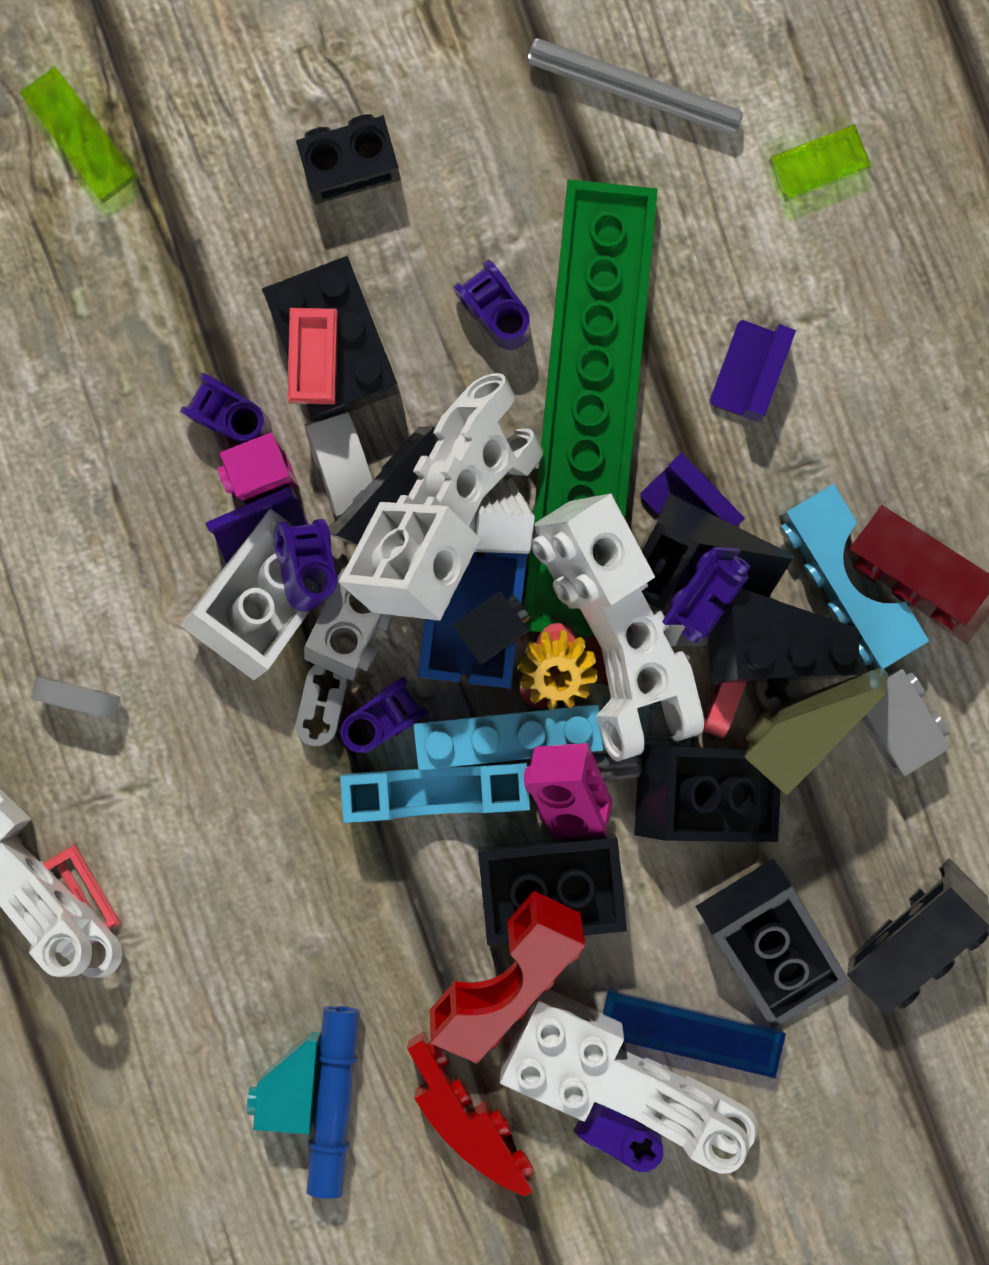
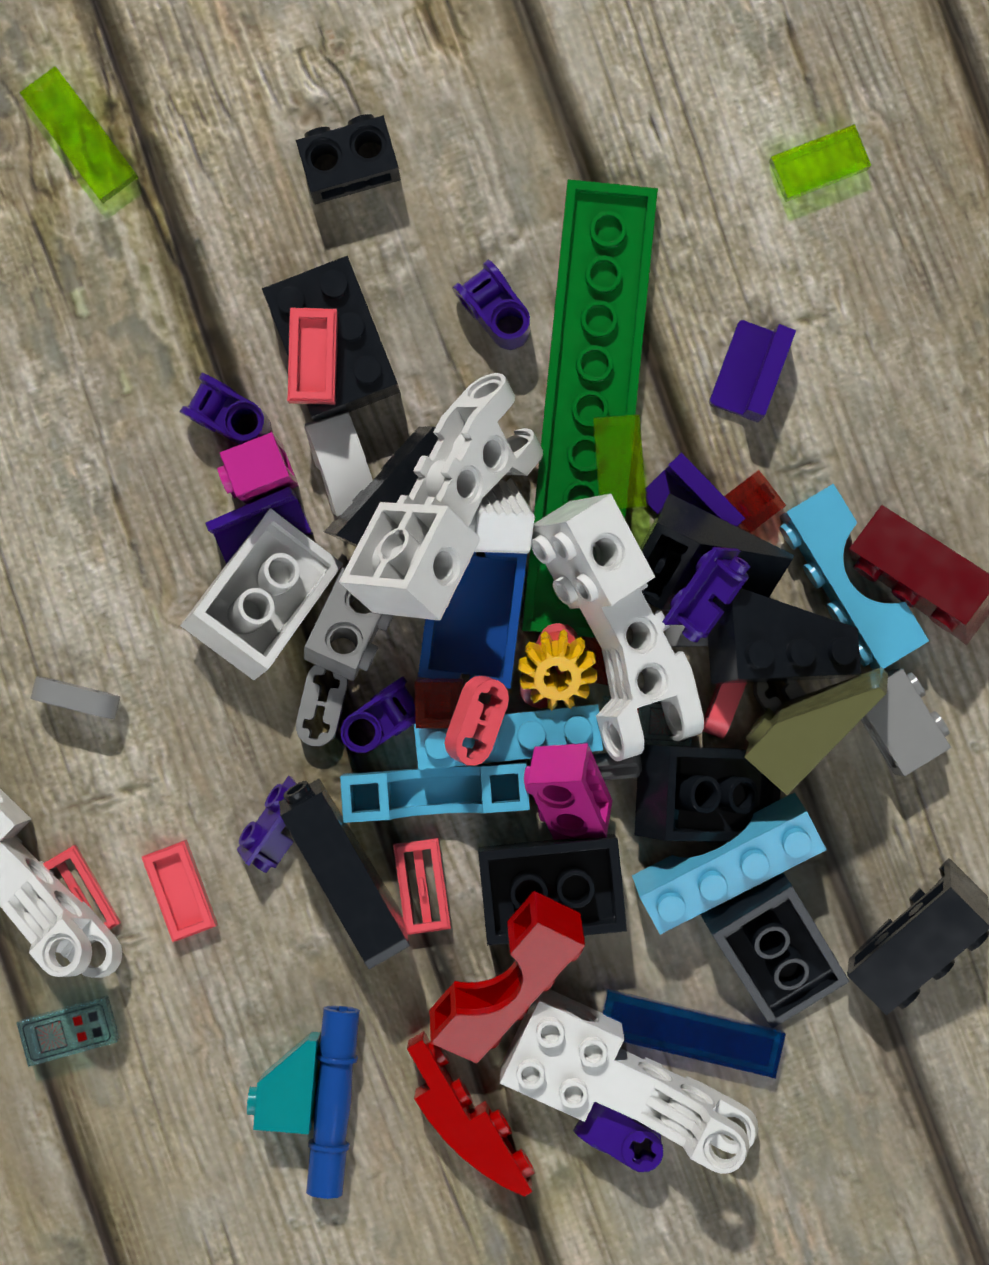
dark purple piece [274,519,337,612] -> none
black brick [452,591,530,666] -> none
light grey axle [528,39,743,136] -> none
none -> clear light blue tile [16,996,120,1067]
none -> coral tile [142,840,218,942]
none -> dark purple hinge [237,775,297,873]
none -> black slope [279,779,410,970]
none -> coral tile [393,837,451,935]
none -> clear red tile [415,679,464,728]
none -> coral beam [445,675,509,766]
none -> clear neon green tile [593,415,647,509]
none -> medium azure arch [632,792,827,935]
none -> clear red tile [724,470,786,533]

